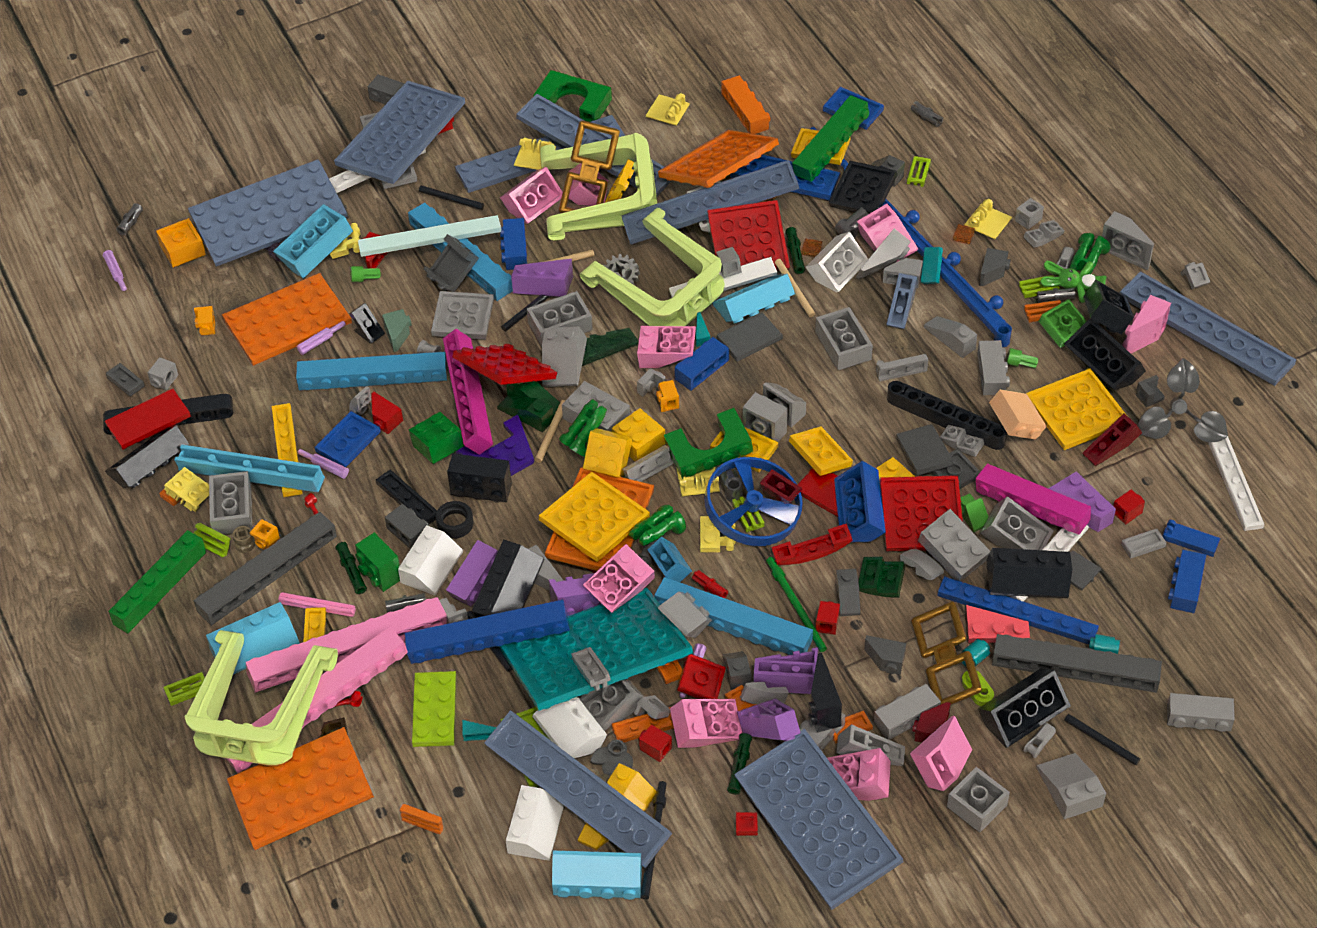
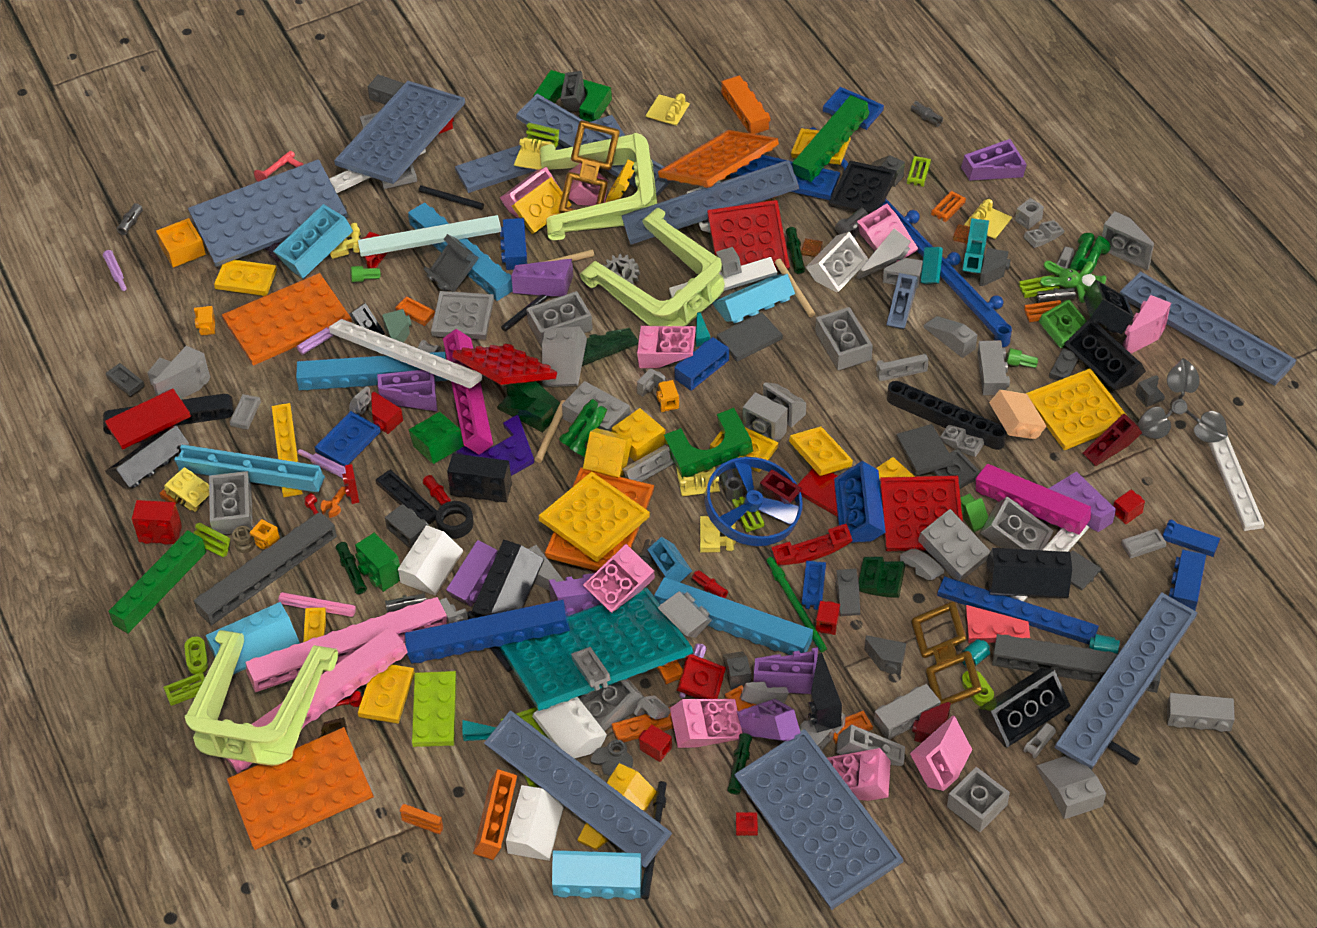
green piece [629,505,686,546] -> none
light grey bracket [1180,262,1210,289] -> none
none -> red brick [131,500,182,545]
none -> light grey slope [153,346,210,399]
none -> lime plate [184,637,208,674]
none -> yellow plate [214,260,277,296]
none -> light grey tile [229,394,261,430]
none -> coral piece [254,151,303,182]
none -> orange bar [321,486,346,518]
none -> white plate [329,319,482,388]
none -> red plate [342,464,359,504]
none -> yellow plate [358,664,415,724]
none -> medium lavender wedge [377,370,438,412]
none -> orange tile [395,296,435,326]
none -> red axle [423,475,451,506]
none -> orange brick [473,769,517,860]
none -> yellow plate [512,177,572,234]
none -> lime tile [526,123,559,147]
none -> dark grey slope [561,71,586,112]
none -> blue hinge [802,561,826,610]
none -> orange tile [931,191,966,222]
none -> medium lavender wedge [961,139,1027,181]
none -> teal arch [963,218,989,273]
none -> dark grey plate [1049,348,1079,381]
none -> sand blue plate [1055,592,1198,770]

